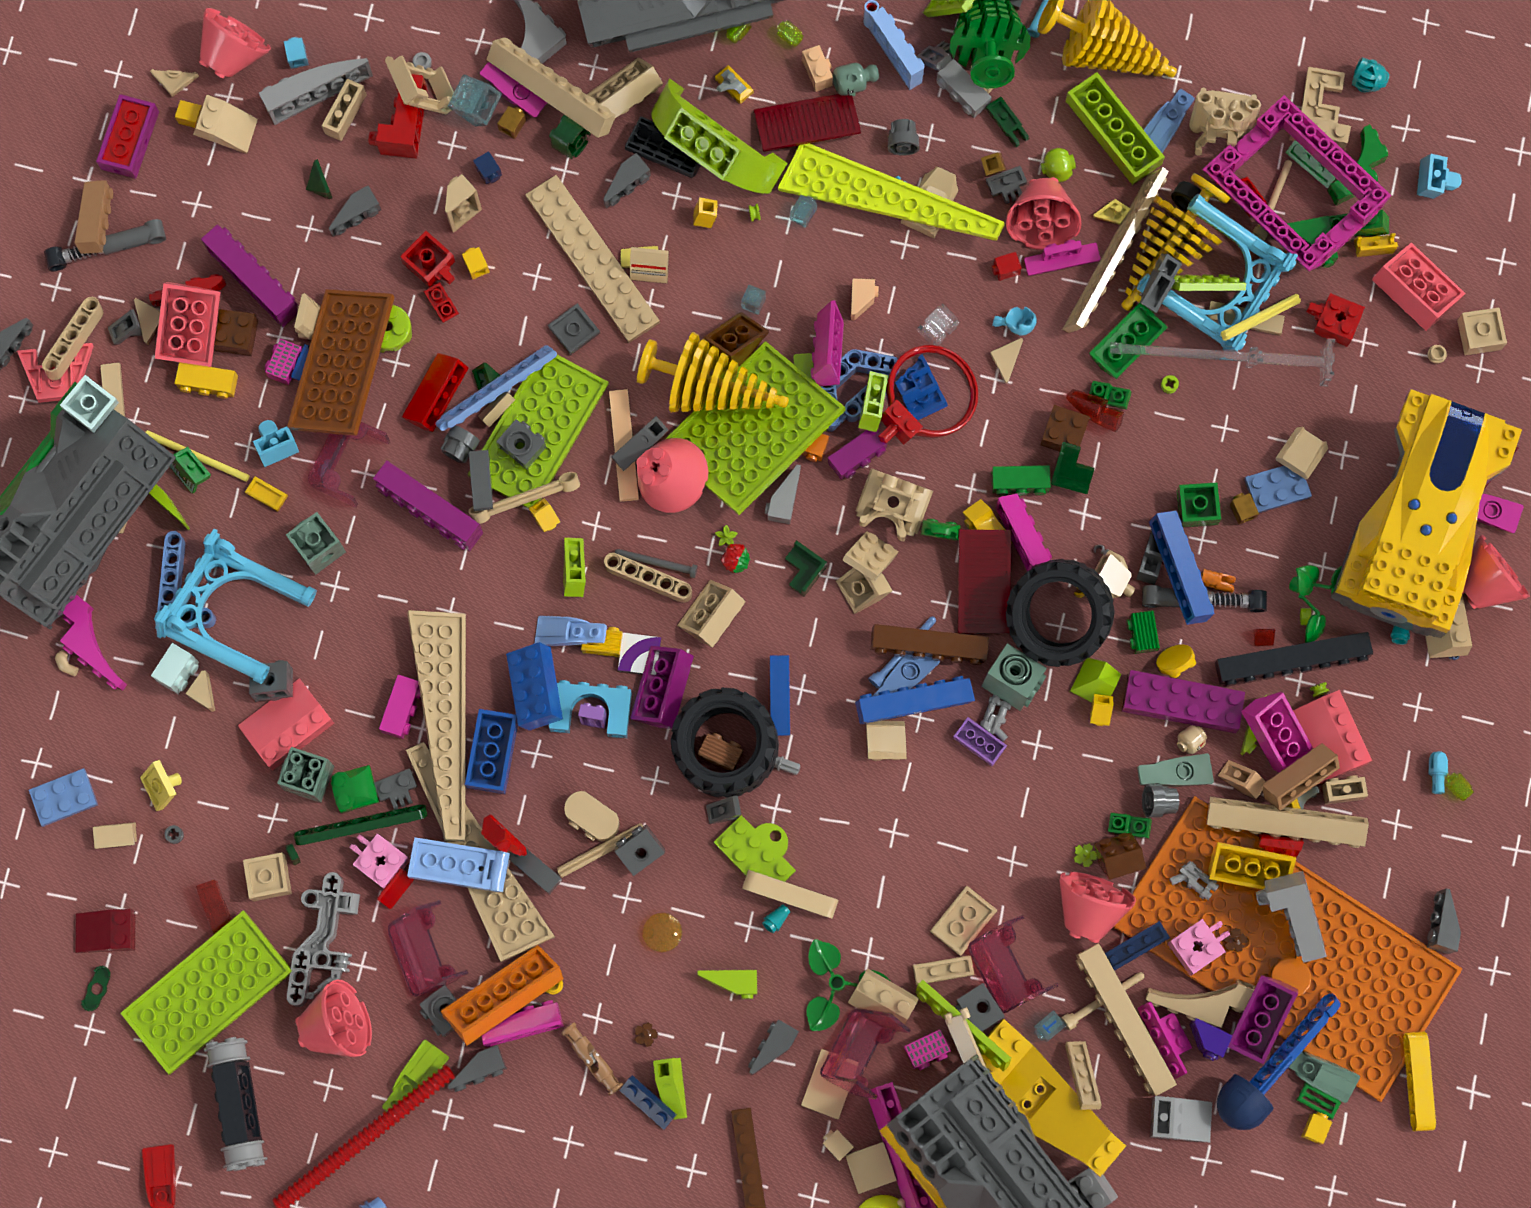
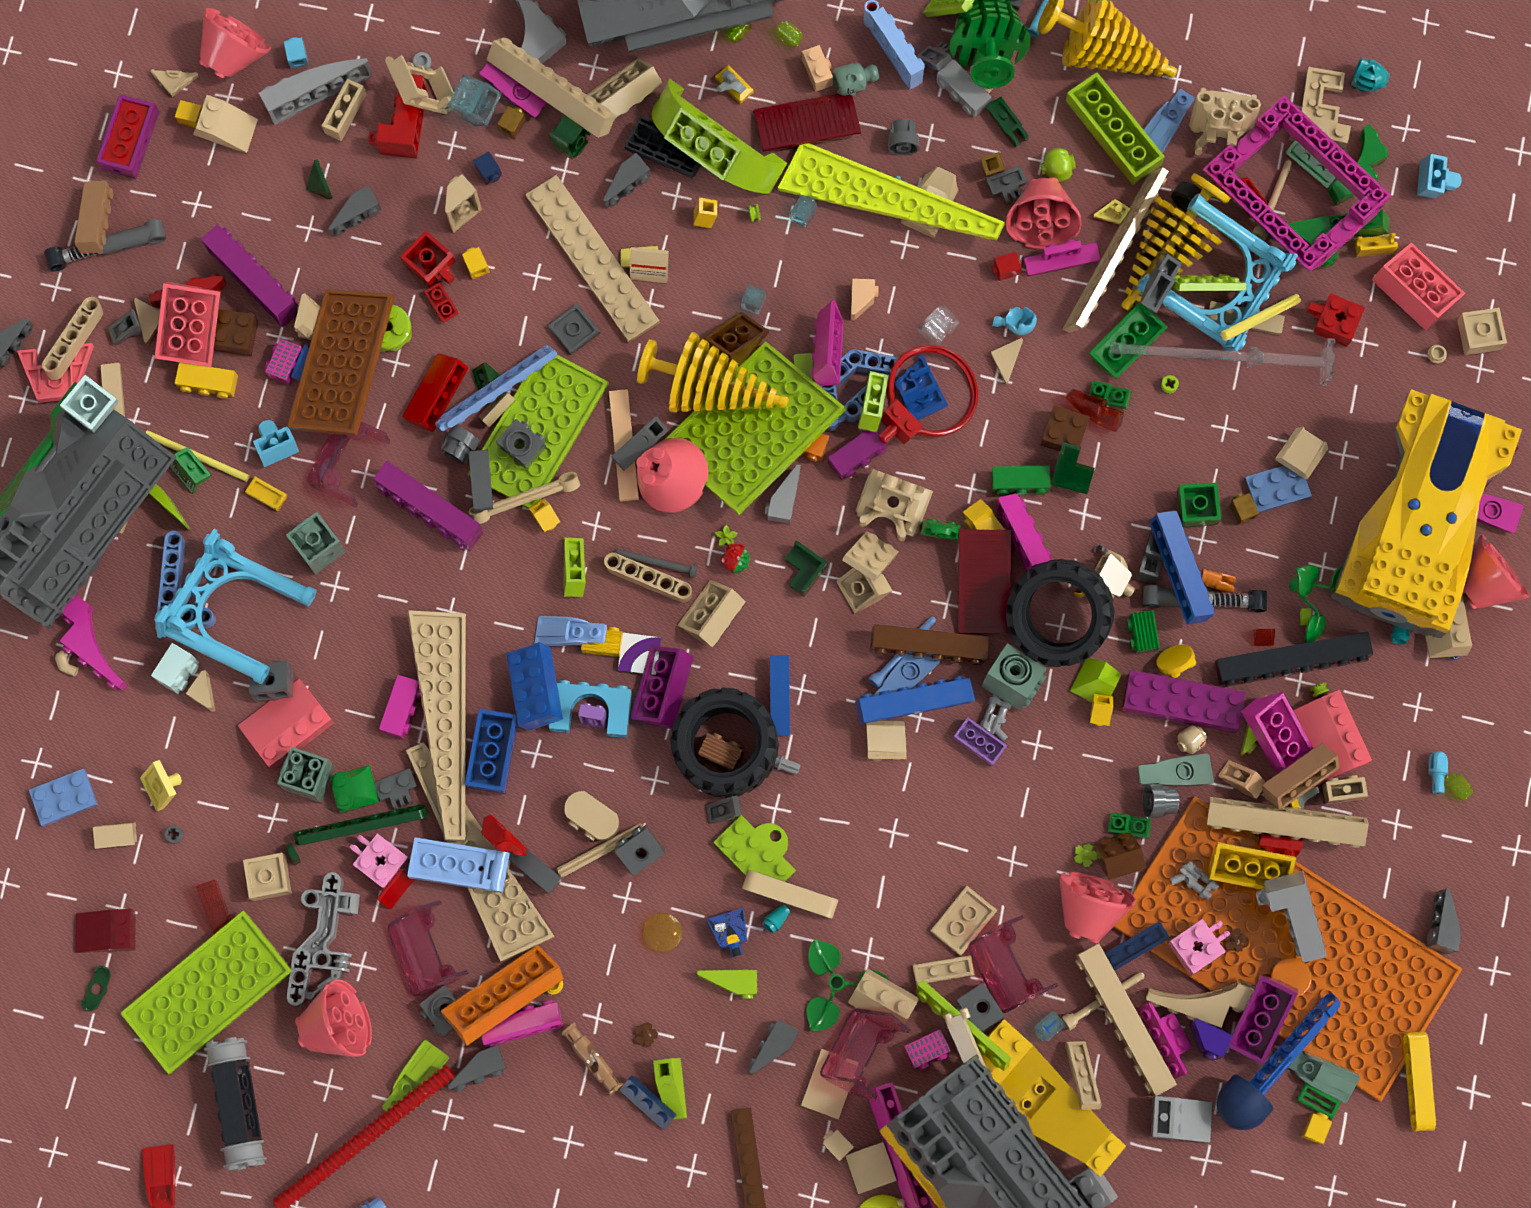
none -> torso [707,908,747,958]

